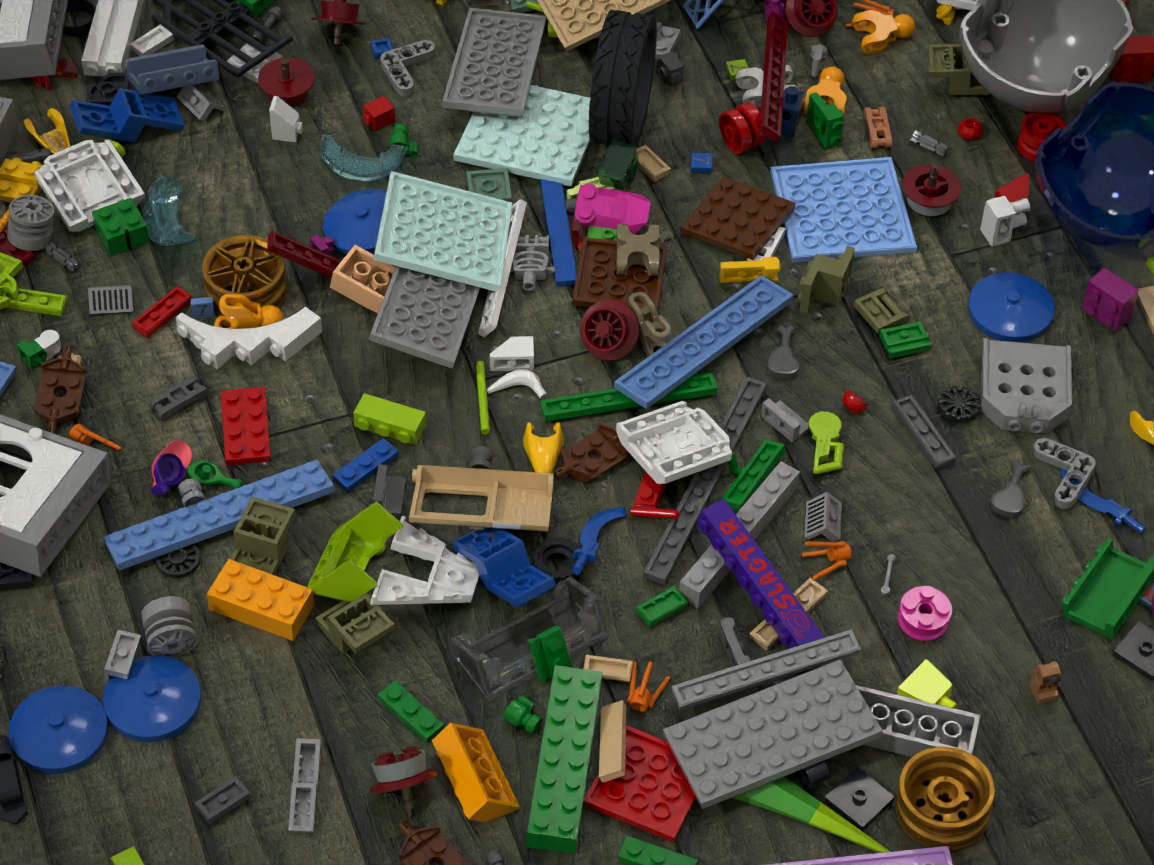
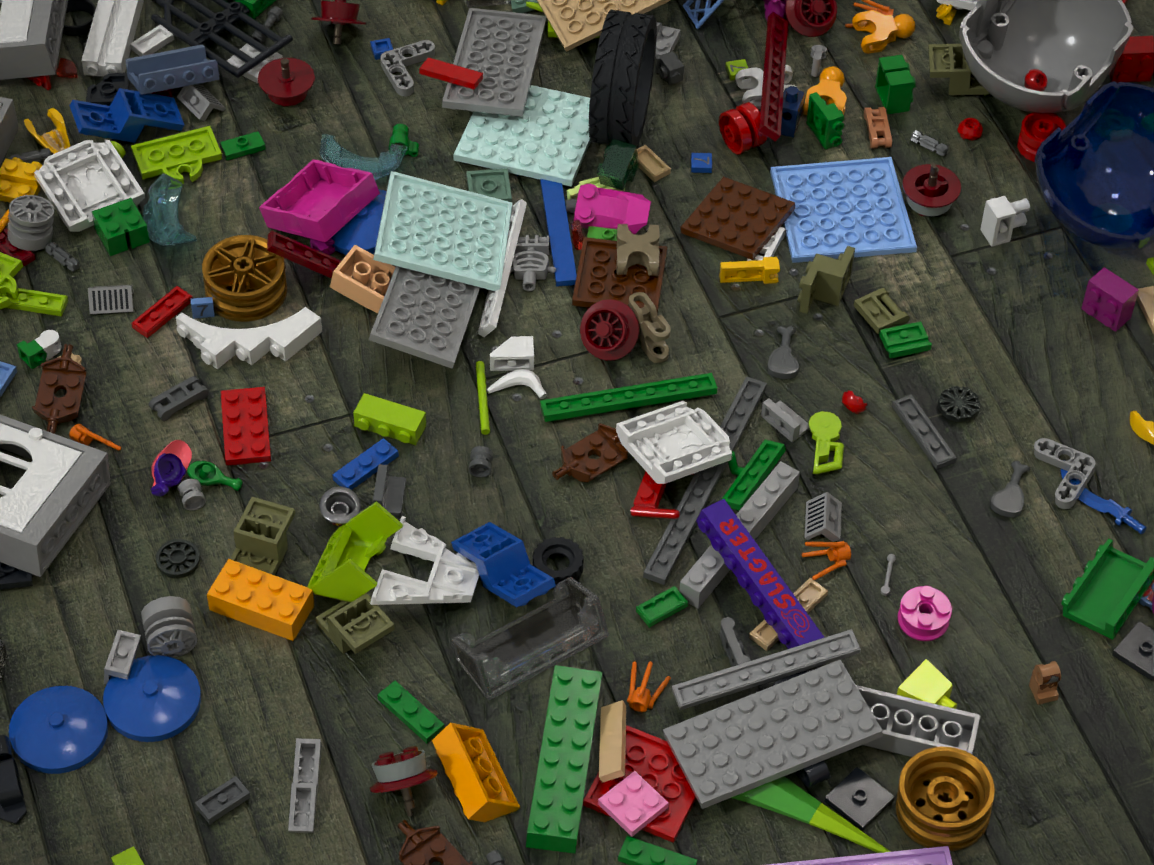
medium blue plate [103,460,335,571] -> none
light orange piece [214,294,283,329] -> none
white slope [269,96,303,142] -> none
red brick [362,96,395,132] -> none
tan piece [409,465,554,532] -> none
green piece [503,695,543,735] -> none
yellow animal [523,422,564,473] -> none
green plate [527,625,572,683] -> none
blue sword [572,507,626,575] -> none
tan tile [584,655,633,682] -> none
medium blue plate [614,275,794,409] -> none
blue dish [968,272,1055,342] -> none
light grey hinge [980,338,1072,434] -> none
red slope [995,173,1030,215] -> none
none -> lime plate [131,126,222,184]
none -> green plate [220,131,266,161]
none -> dark pink tile [259,159,380,242]
none -> flat silver hat [319,486,361,526]
none -> red tile [419,57,483,90]
none -> bright pink plate [598,771,669,837]
none -> green piece [875,55,916,114]
none -> red plate [1024,69,1047,92]

